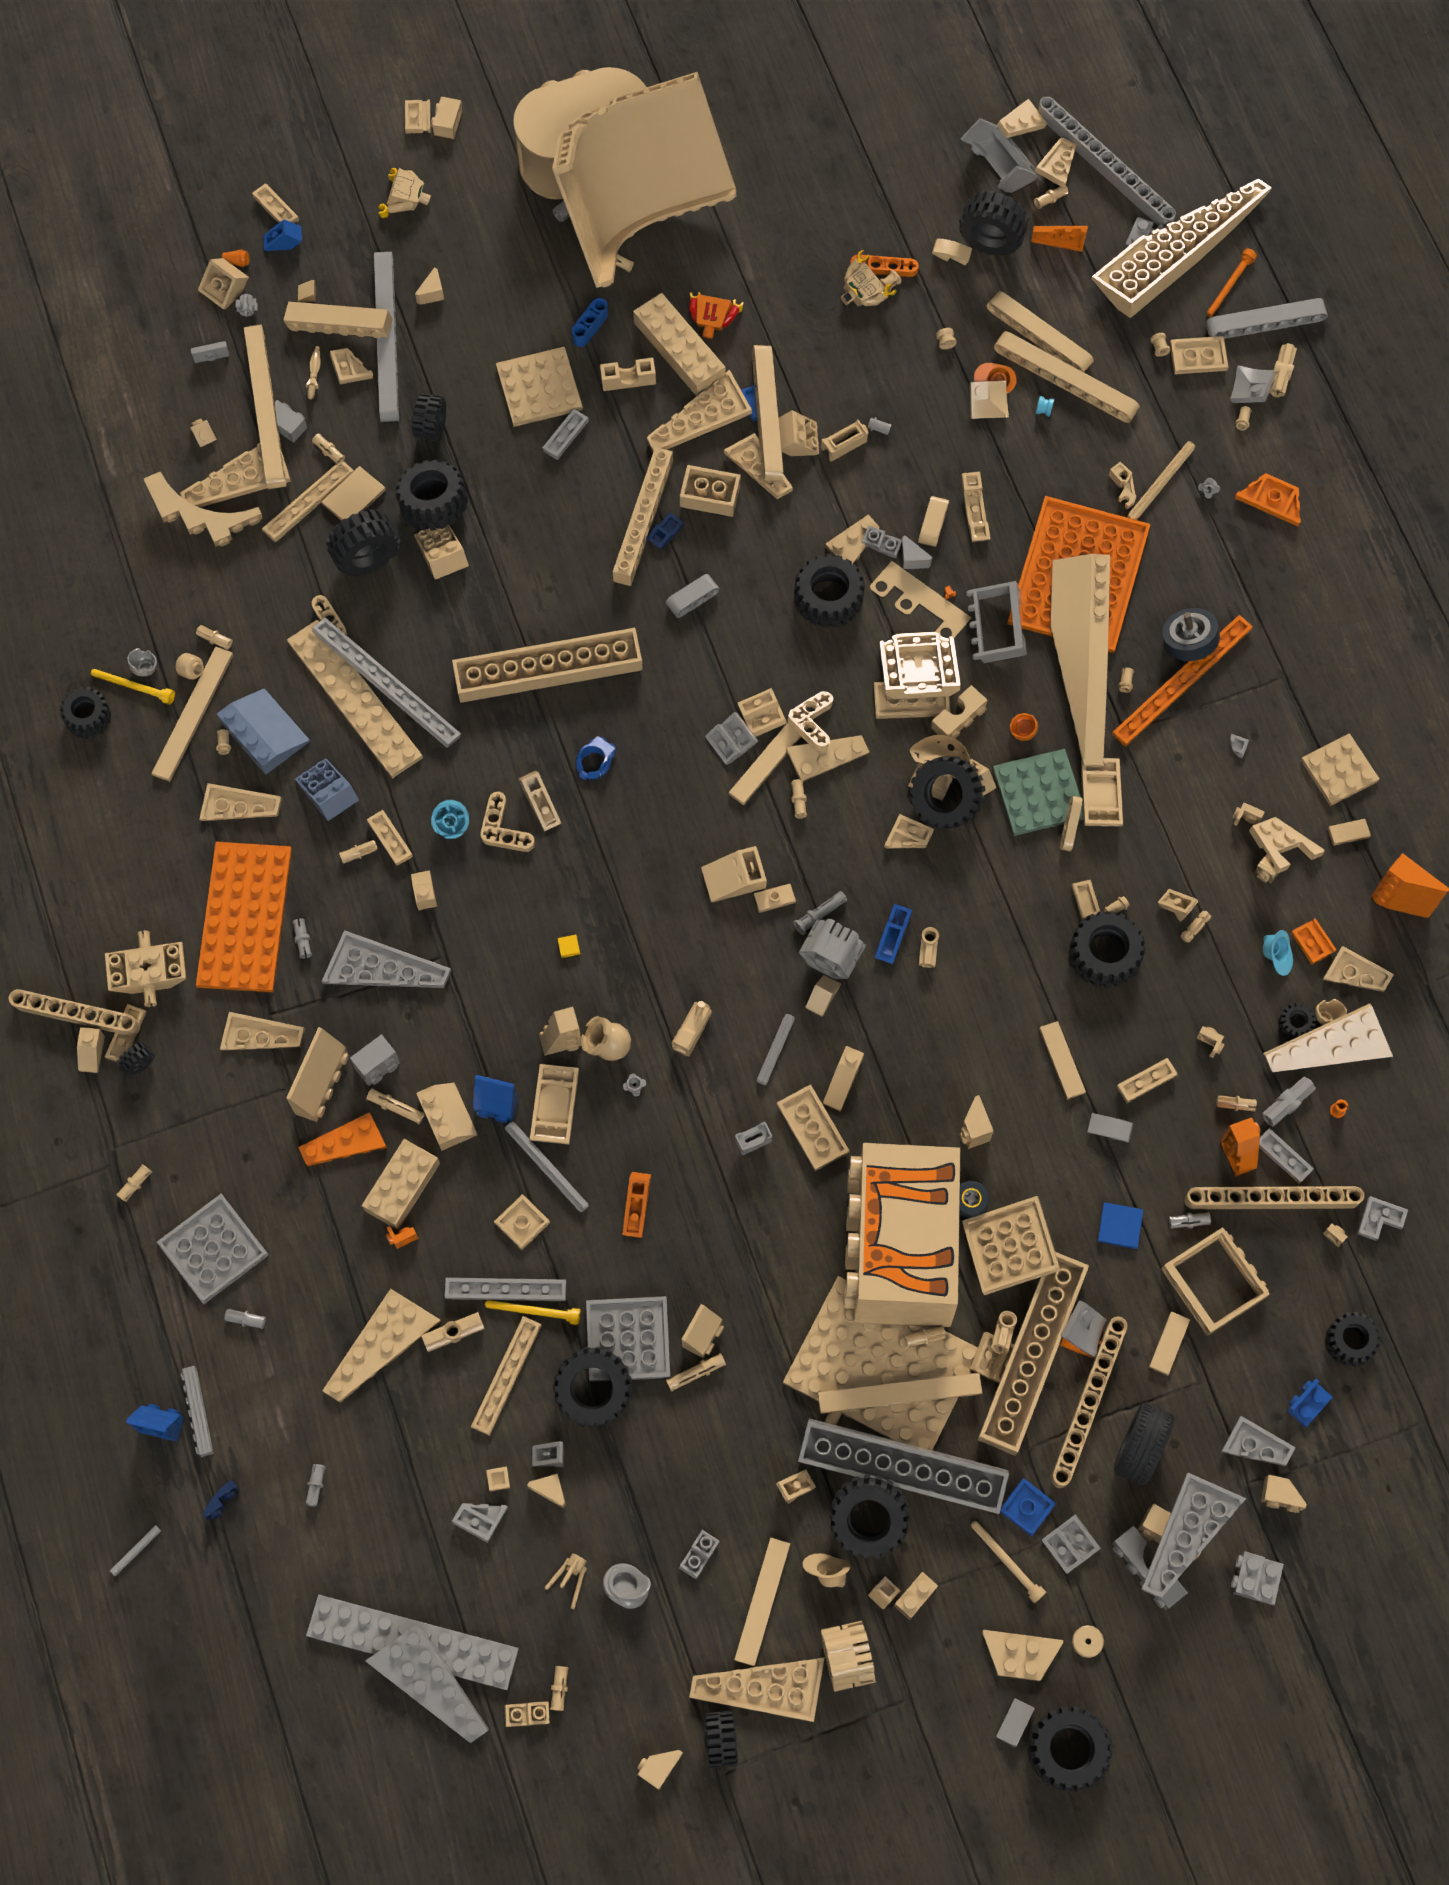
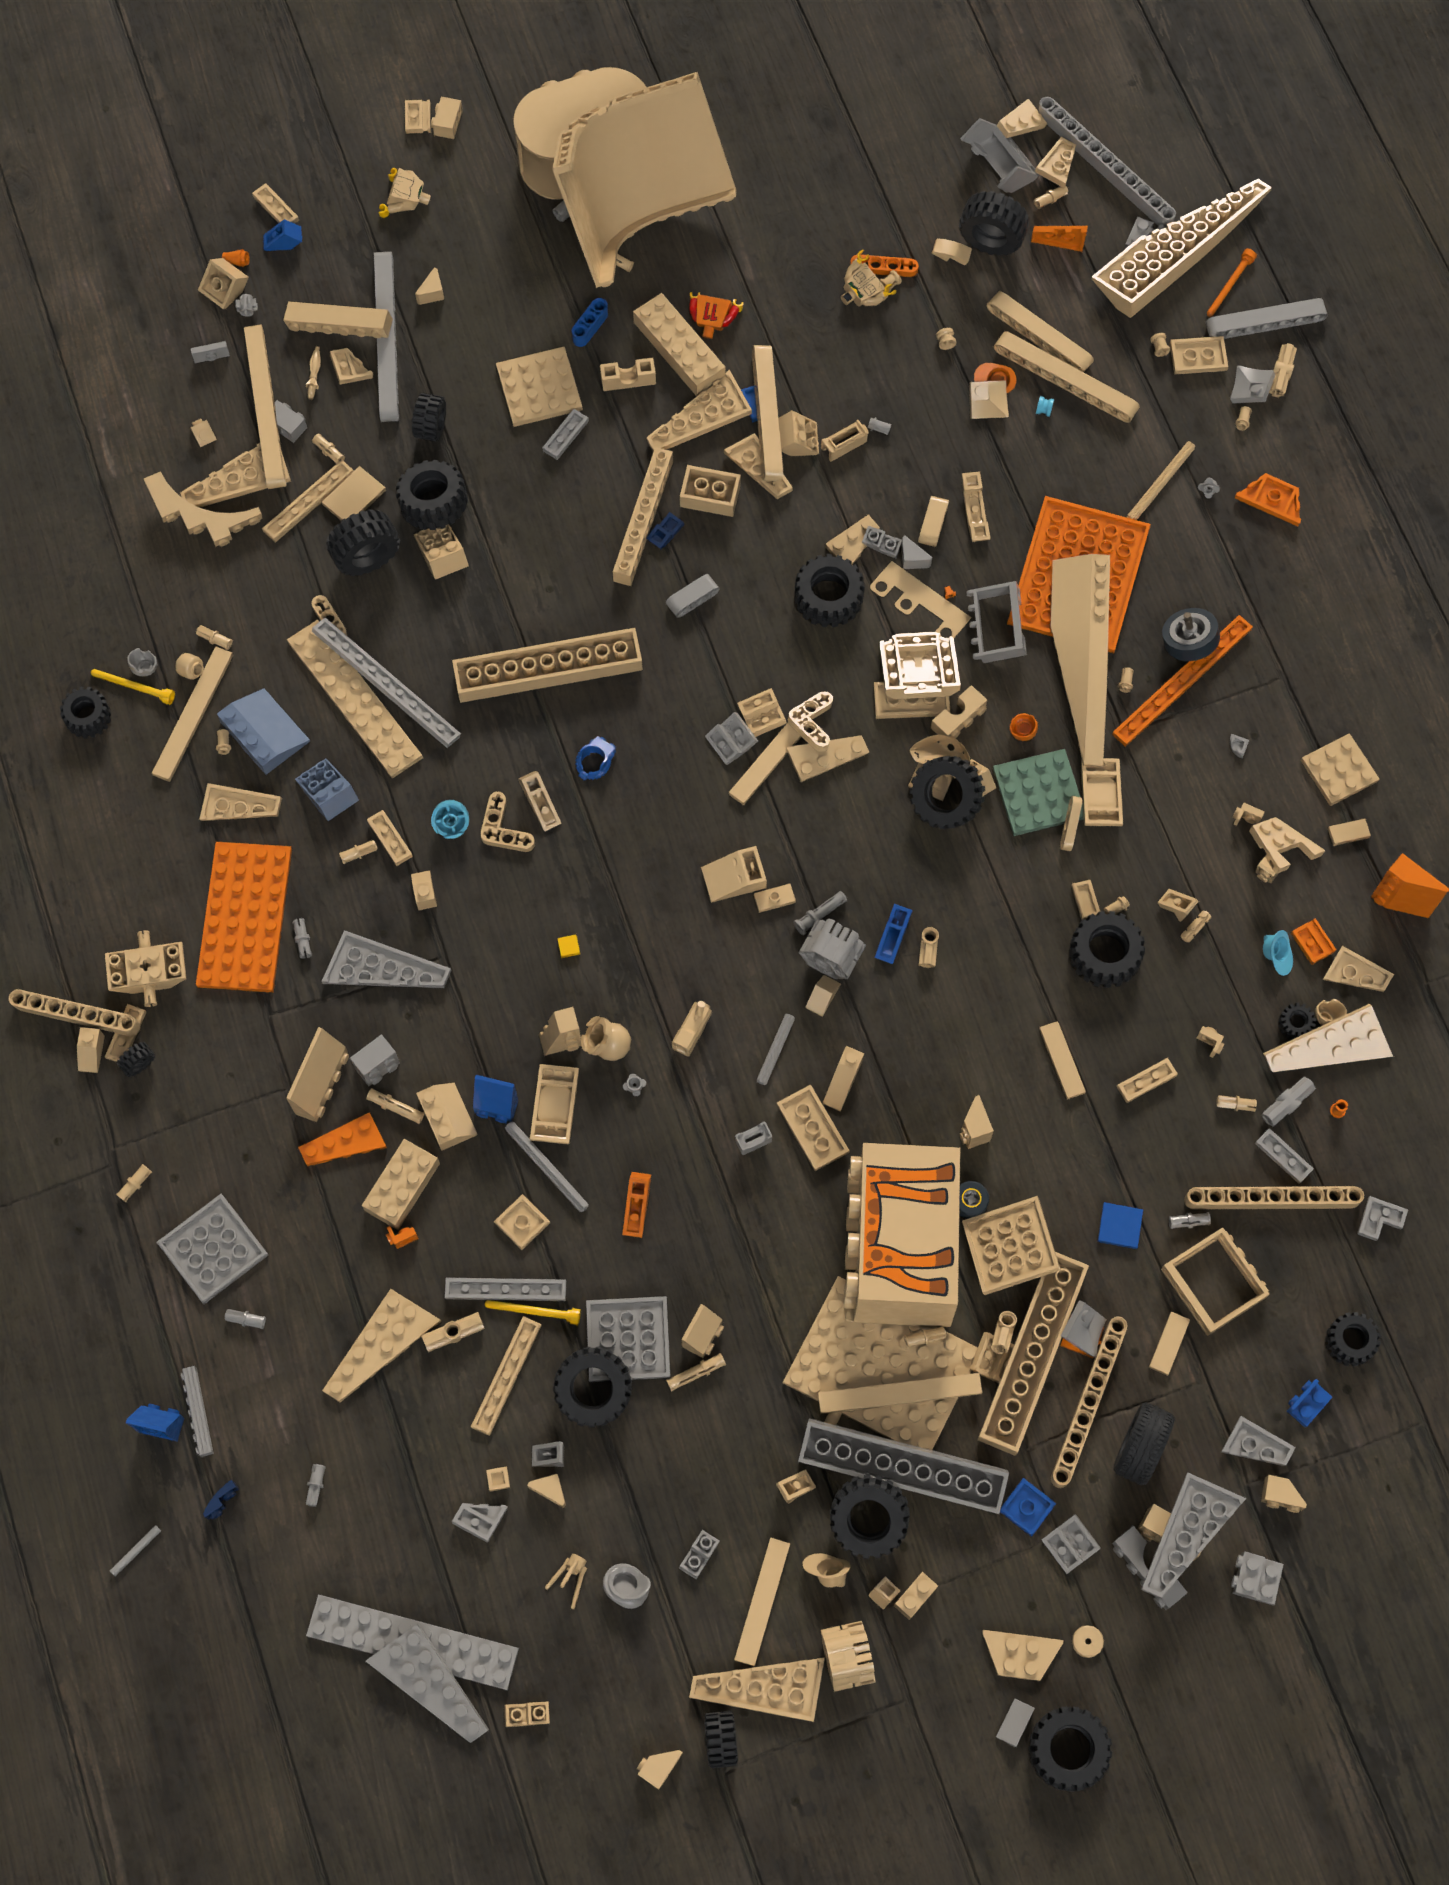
tan wing [220,1012,305,1050] -> none
tan slope [298,280,316,302] -> none
tan pin [550,1666,568,1711] -> none
tan pin [791,779,807,819] -> none
tan wing [884,814,934,849] -> none
tan piece [971,1521,1046,1604] -> none
light grey slope [1088,1113,1133,1143] -> none
tan piece [1109,462,1136,509] -> none
orange wedge [1220,1117,1260,1177] -> none
tan plate [1323,1224,1347,1247] -> none

